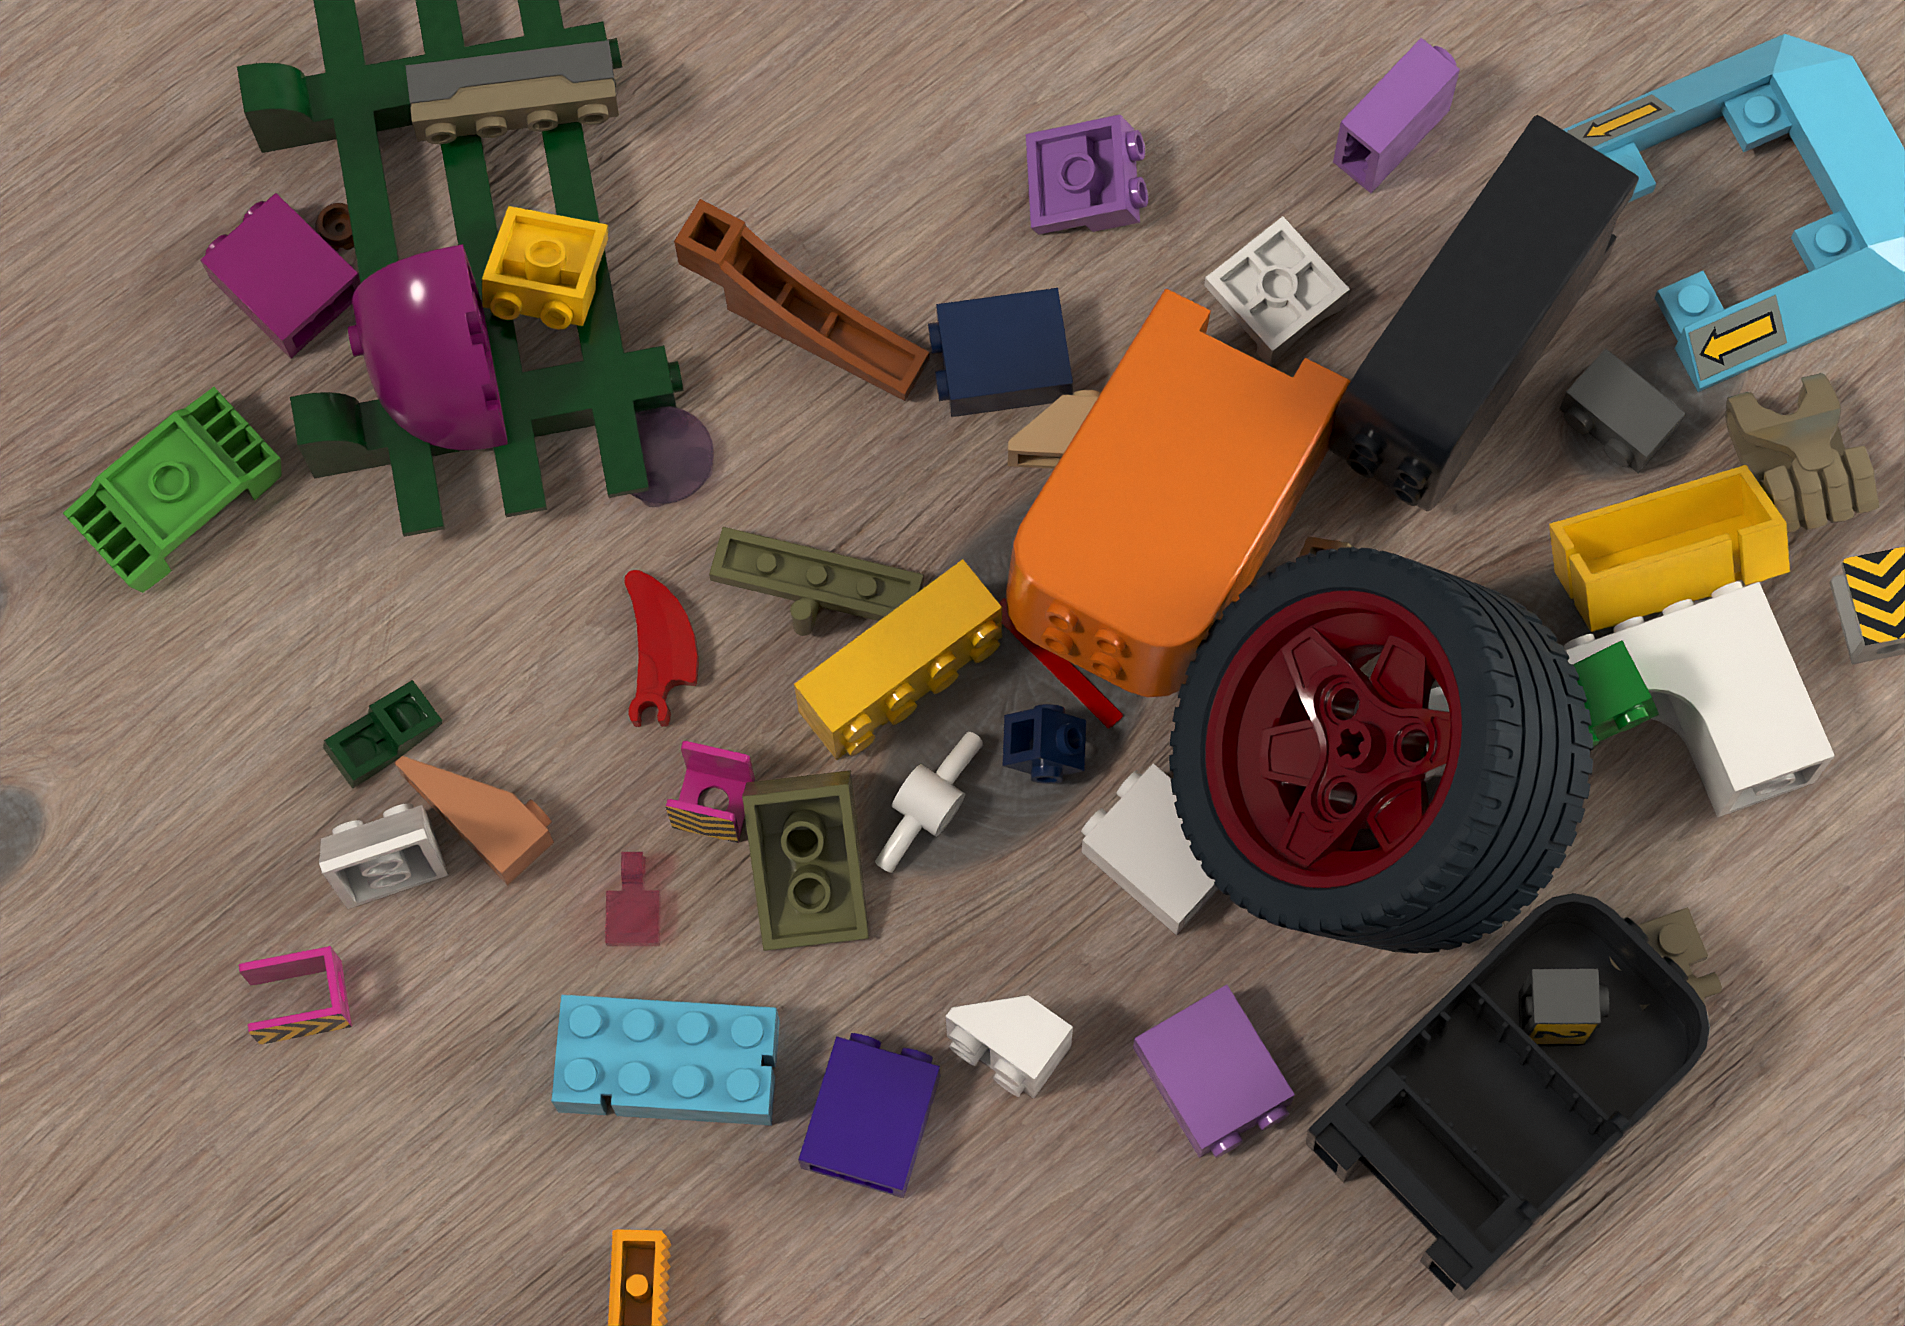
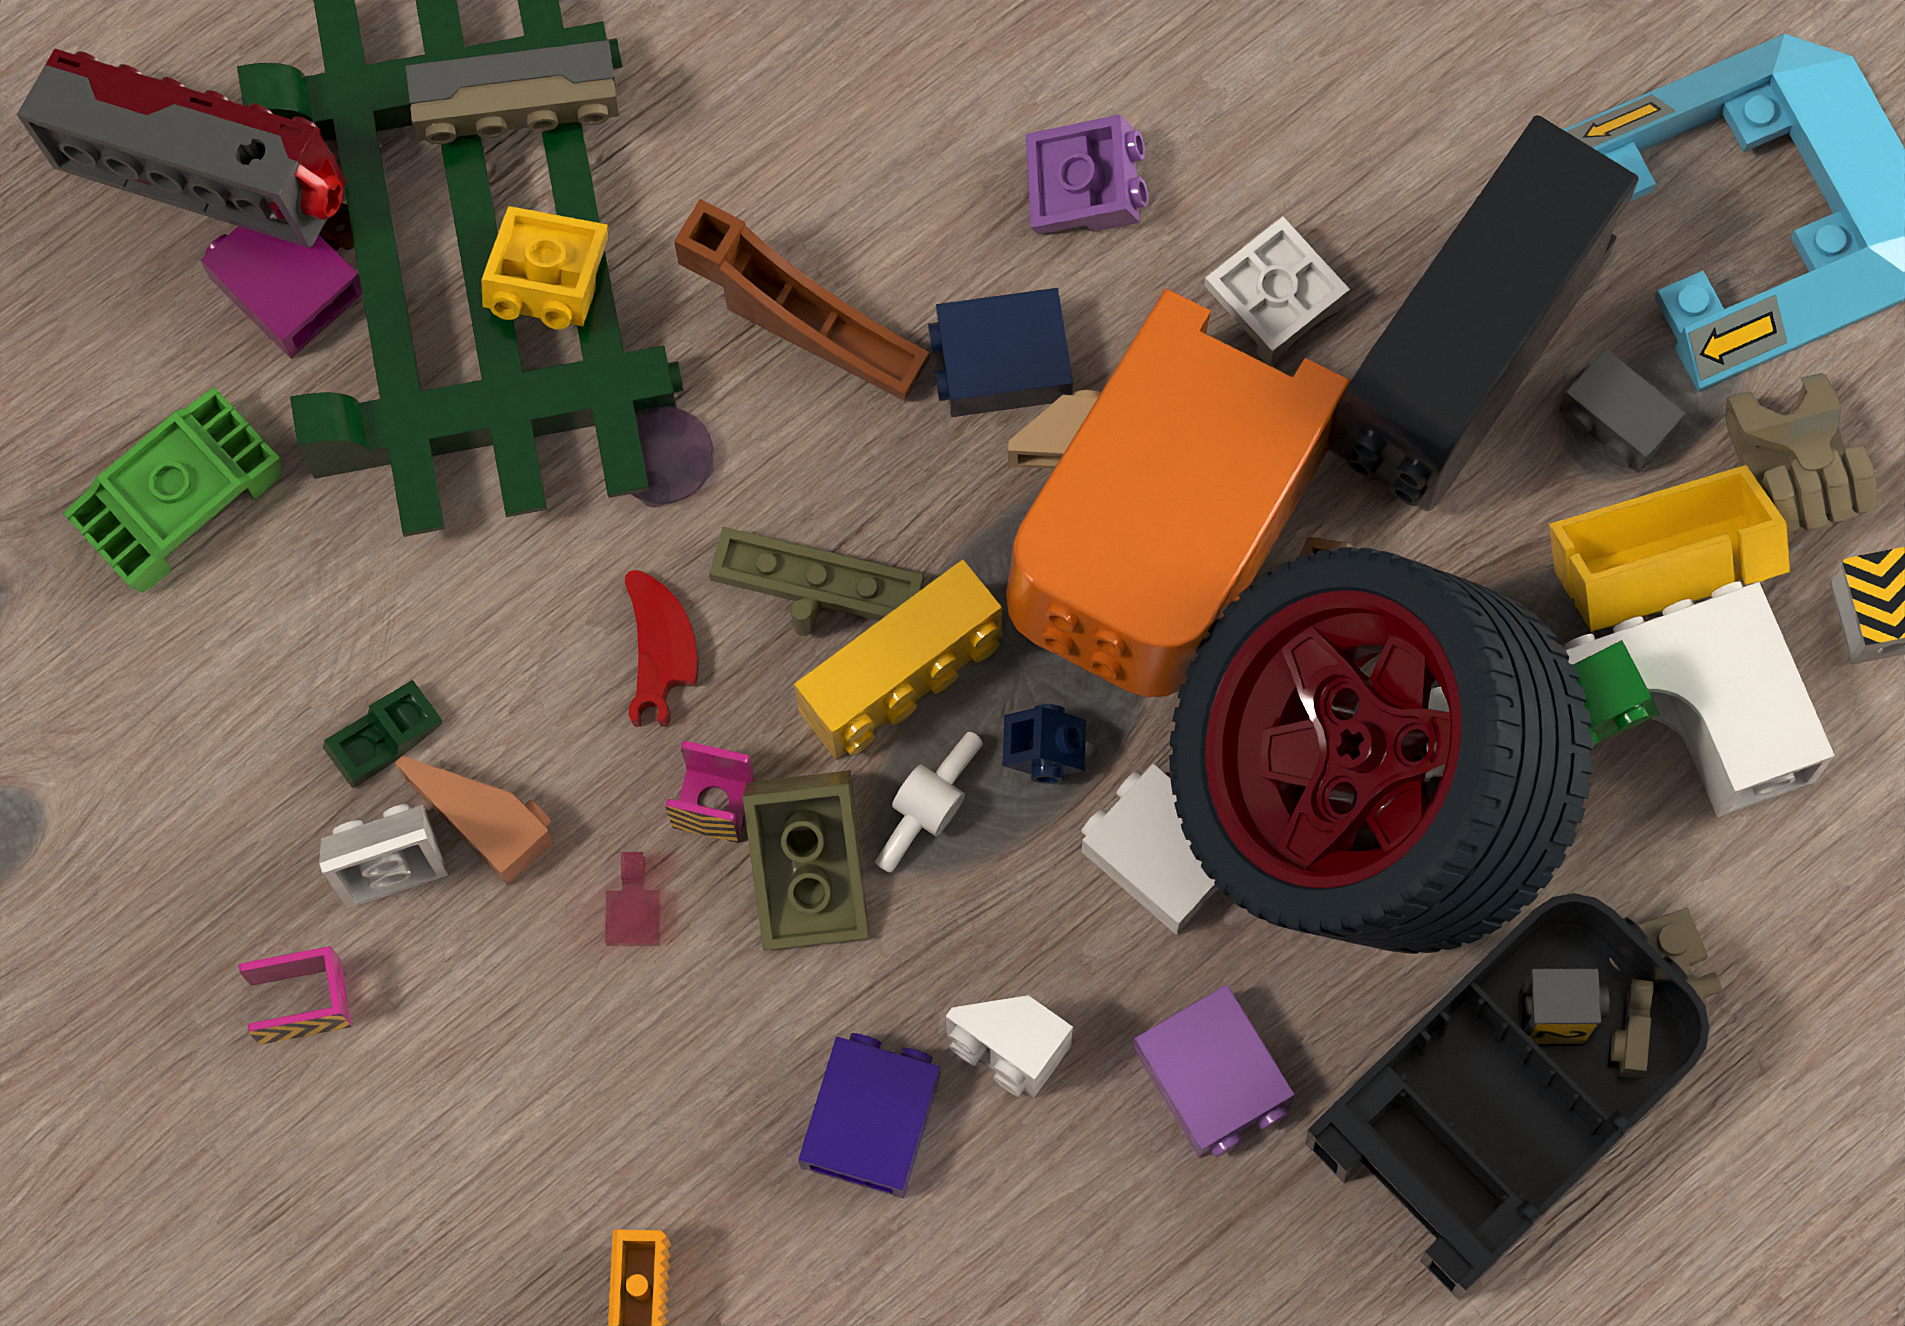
magenta brick [348,244,508,450] -> none
medium azure piece [551,995,780,1126] -> none
red sticker [998,598,1123,729] -> none
medium lavender brick [1333,38,1460,193] -> none
none -> dark grey piece [17,49,347,249]
none -> dark tan plate [1611,979,1653,1079]

